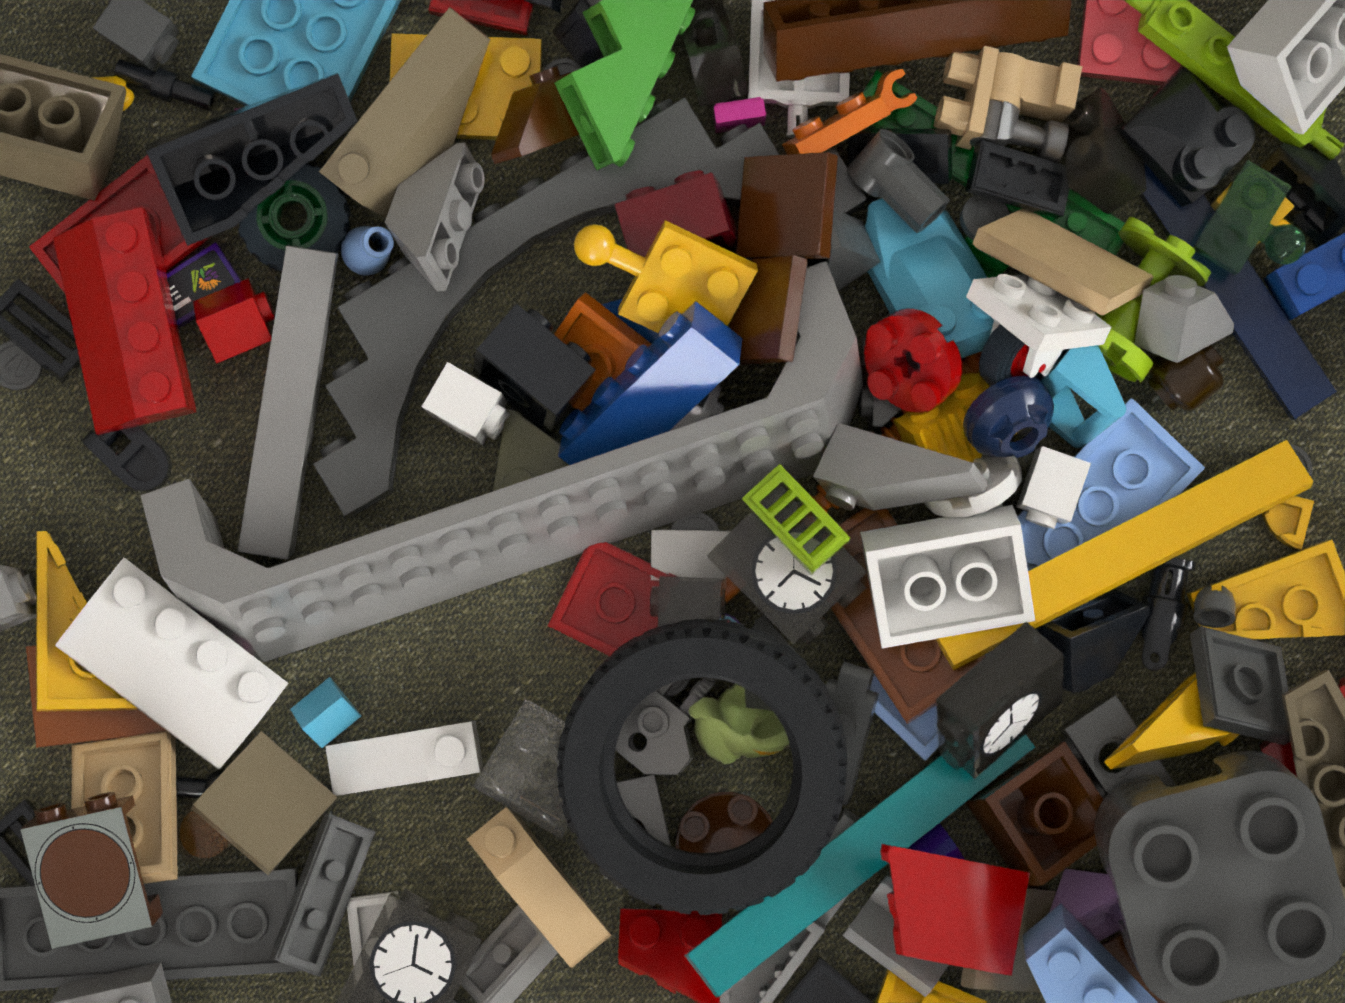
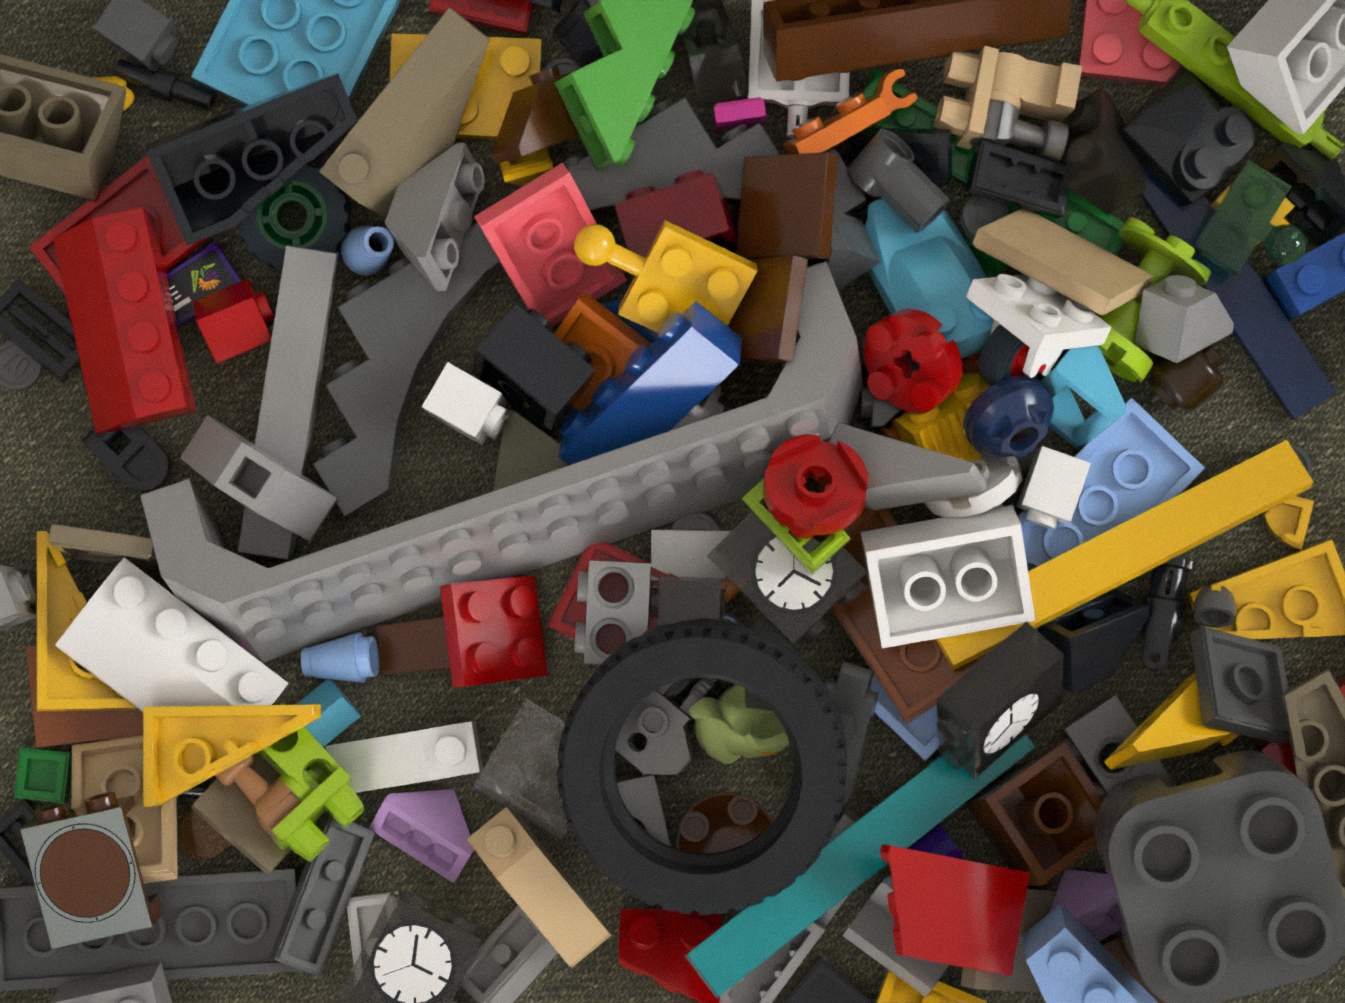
none -> green tile [13,747,72,803]
none -> dark tan tile [48,524,160,571]
none -> yellow wing [143,704,321,807]
none -> light grey slope [180,415,338,541]
none -> lime hips [215,703,364,862]
none -> light blue cone [301,632,380,683]
none -> lavender slope [369,789,474,883]
none -> reddish brown slope [376,617,450,676]
none -> red plate [440,575,548,688]
none -> coral plate [474,163,627,327]
none -> yellow slope [500,147,553,186]
none -> light grey brick [575,560,651,664]
none -> red plate [763,434,868,539]

